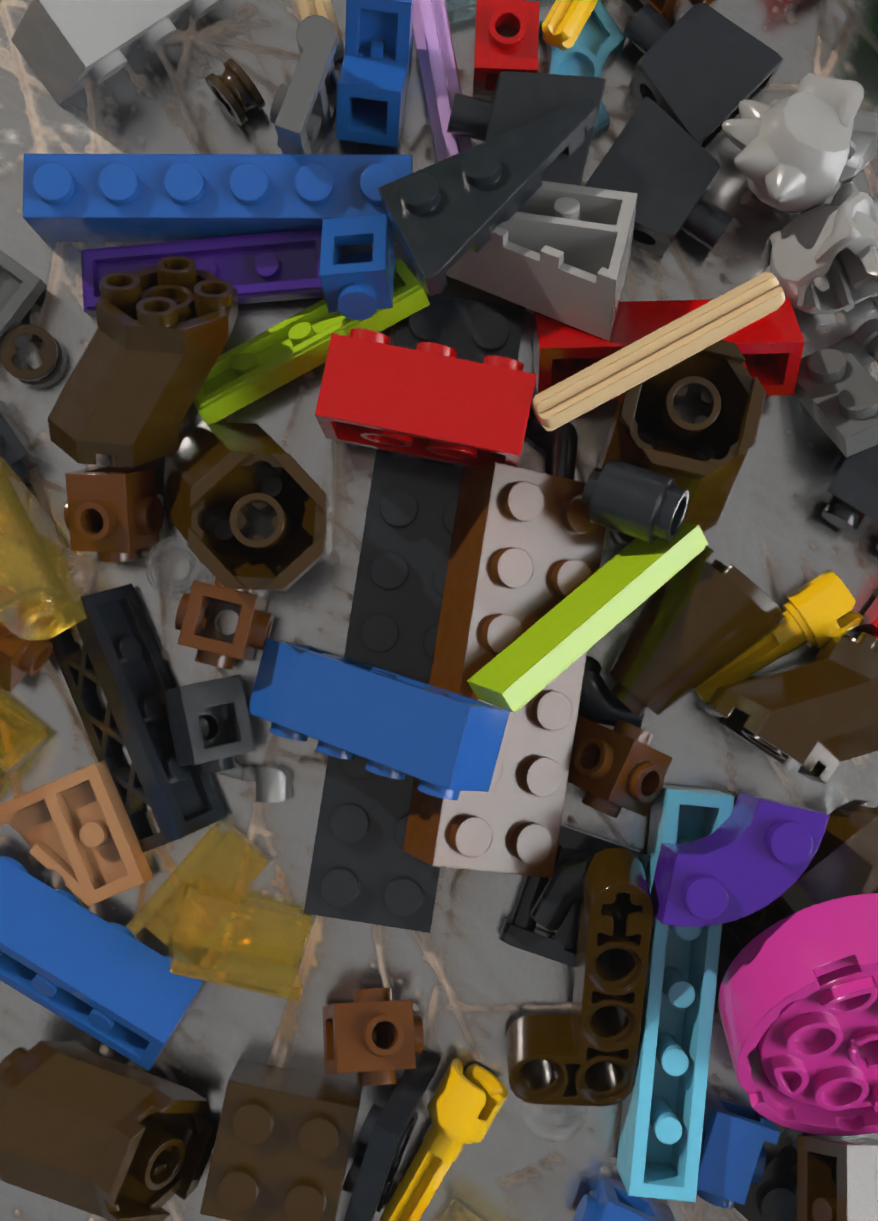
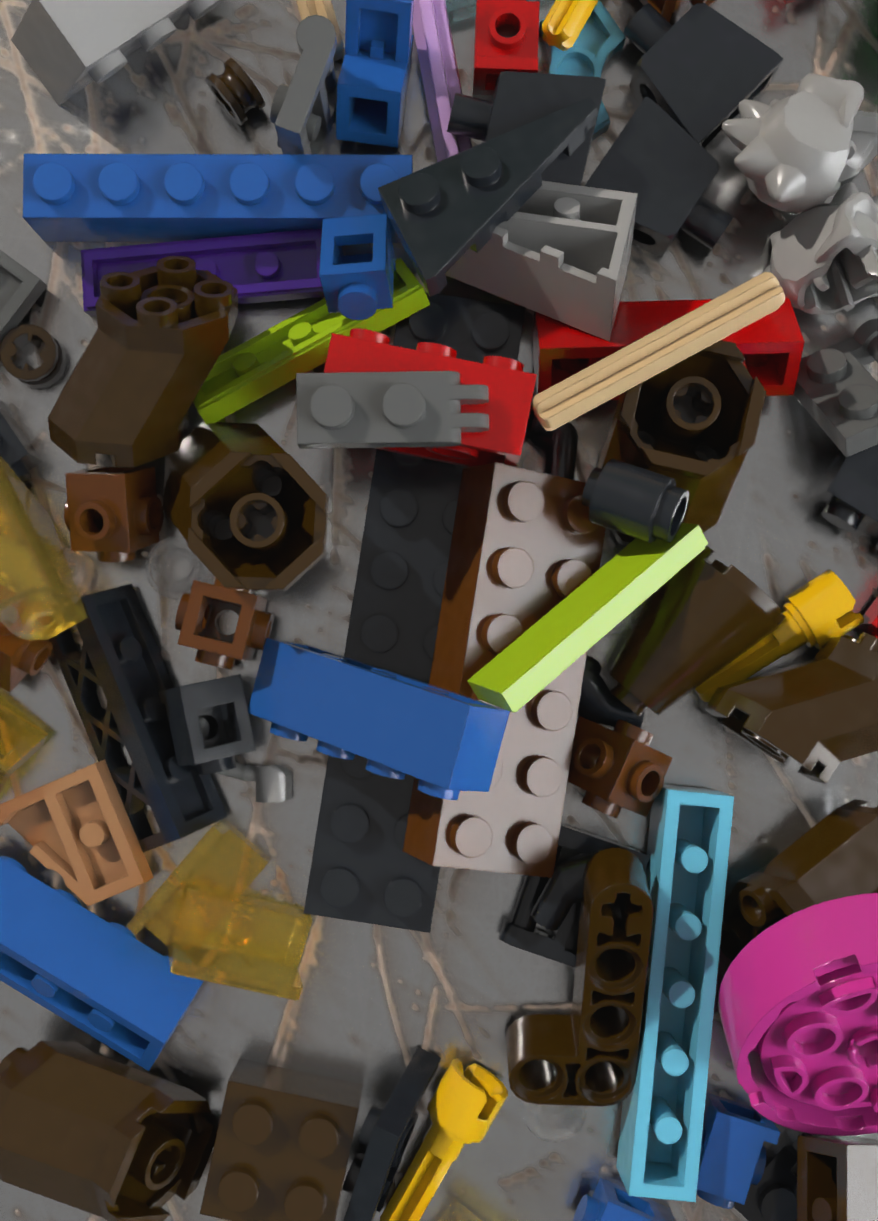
reddish brown brick [322,988,424,1086] -> none
dark purple brick [650,792,830,927] -> none
none -> dark grey hinge [296,371,489,449]

